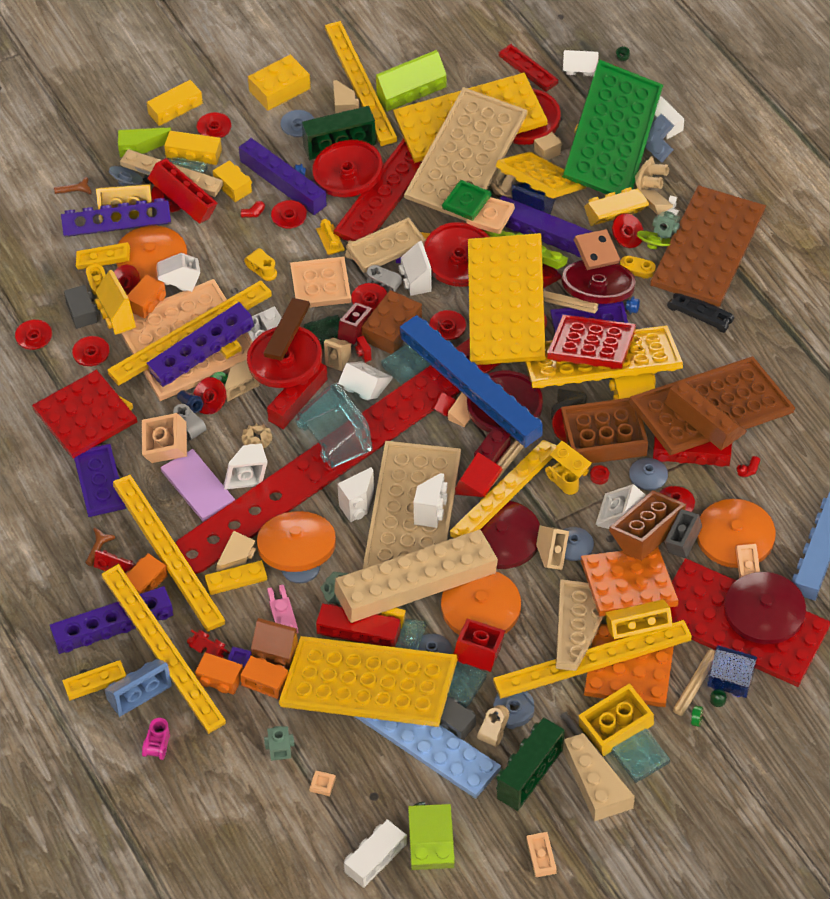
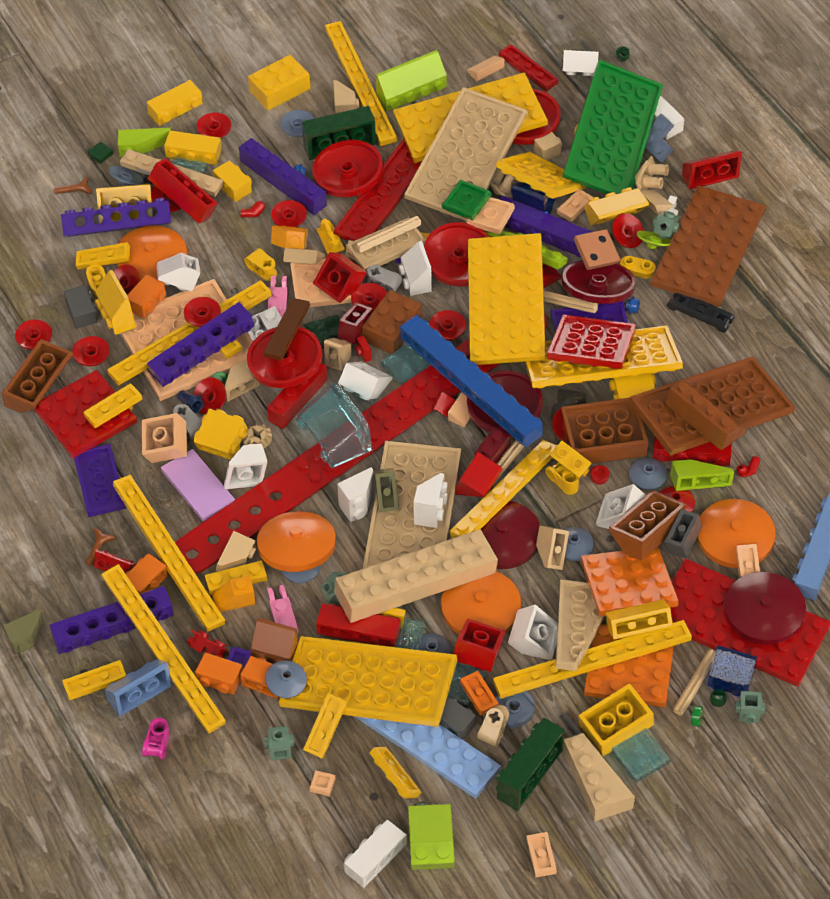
none -> dark orange slope [2,339,73,413]
none -> olive slope [3,609,44,654]
none -> yellow plate [84,383,142,428]
none -> dark green tile [88,141,113,164]
none -> red dish [184,297,221,327]
none -> yellow brick [194,409,248,460]
none -> light orange slope [212,575,255,612]
none -> sand blue dish [266,661,307,698]
none -> bright pink hinge [268,276,288,317]
none -> light orange slope [271,225,308,249]
none -> tan slope [283,248,325,264]
none -> yellow tile [303,693,348,758]
none -> red slope [313,252,367,303]
none -> tan axle [356,216,421,252]
none -> yellow plate [369,747,422,799]
none -> olive slope [373,468,399,512]
none -> orange plate [459,671,499,716]
none -> light nougat slope [467,56,504,81]
none -> white slope [508,605,558,660]
none -> light nougat plate [557,189,593,222]
none -> lime slope [670,460,734,491]
none -> red slope [682,151,742,190]
none -> sand green brick [735,691,765,724]

